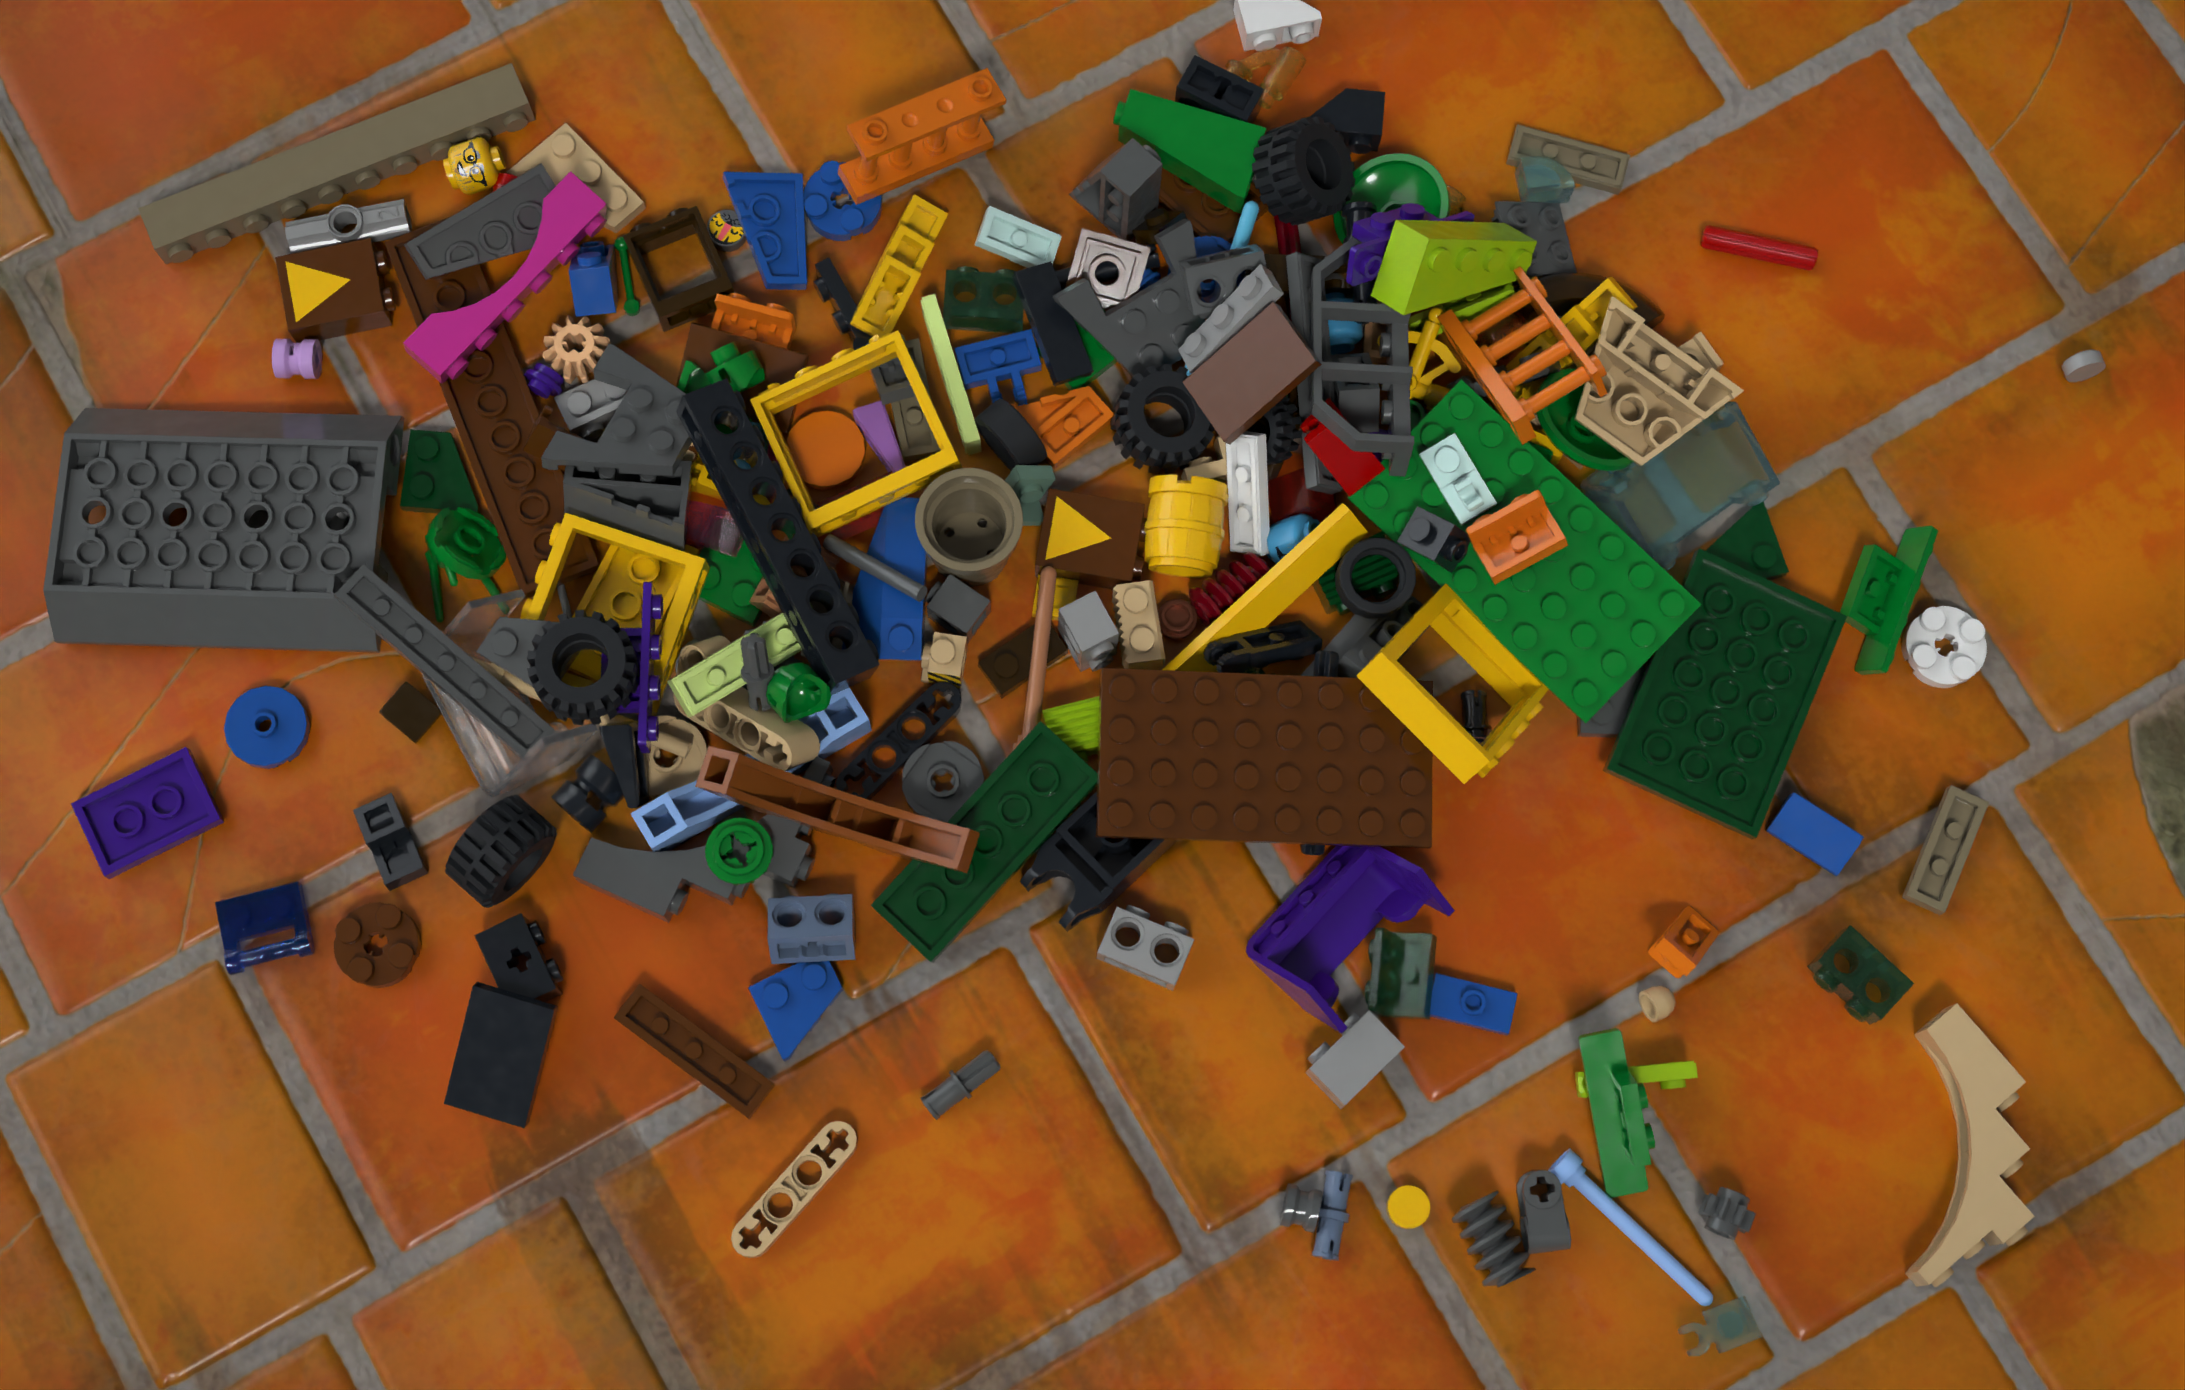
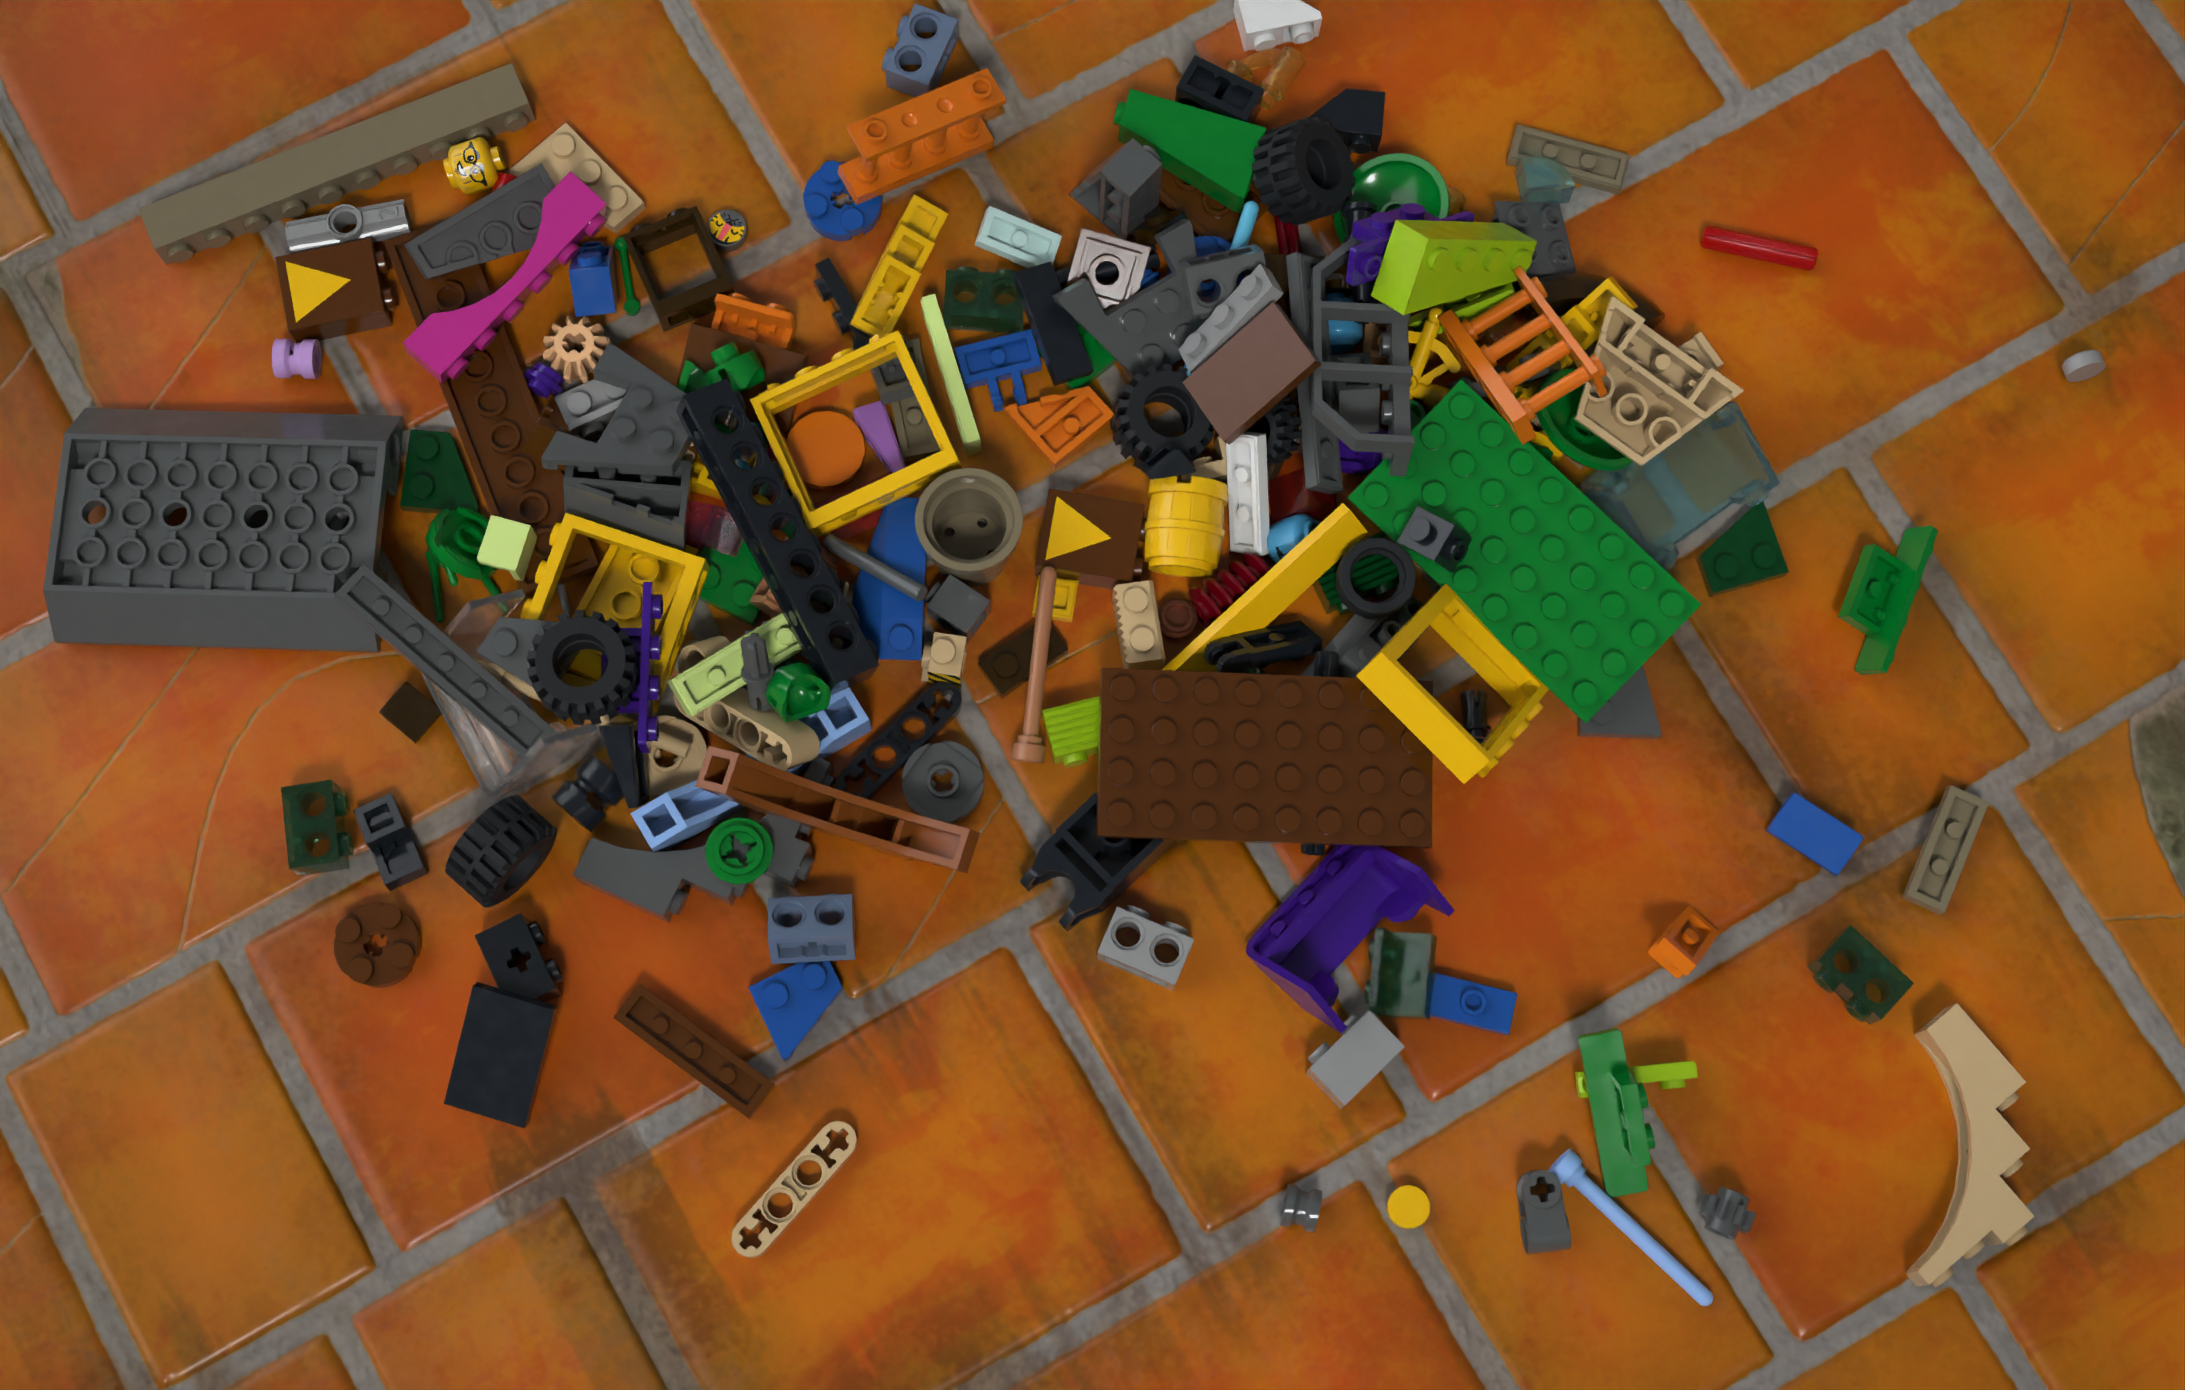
dark purple plate [71,747,224,879] -> none
clear blue plate [215,881,315,976] -> none
blue plate [224,686,310,769] -> none
blue wing [723,172,807,290] -> none
dark green plate [871,721,1098,963] -> none
dark grey axle [920,1050,1001,1120] -> none
black tyre [975,398,1047,471] -> none
sand green bracket [1004,465,1056,526] -> none
light grey brick [1058,590,1119,672] -> none
red hinge [1300,398,1385,497] -> none
sand blue pin [1311,1170,1353,1261] -> none
light aqua plate [1419,433,1497,526] -> none
dark grey piece [1452,1191,1536,1287] -> none
orange bracket [1466,490,1568,585] -> none
dark green plate [1603,548,1847,839] -> none
tan hinge [1639,986,1676,1022] -> none
clear light blue plate [1678,1296,1762,1356] -> none
white plate [1901,606,1987,688] -> none
none -> clear green brick [281,780,354,876]
none -> yellowish green panel [477,515,537,581]
none -> sand blue brick [882,3,959,97]
none -> black slope [1139,442,1196,480]

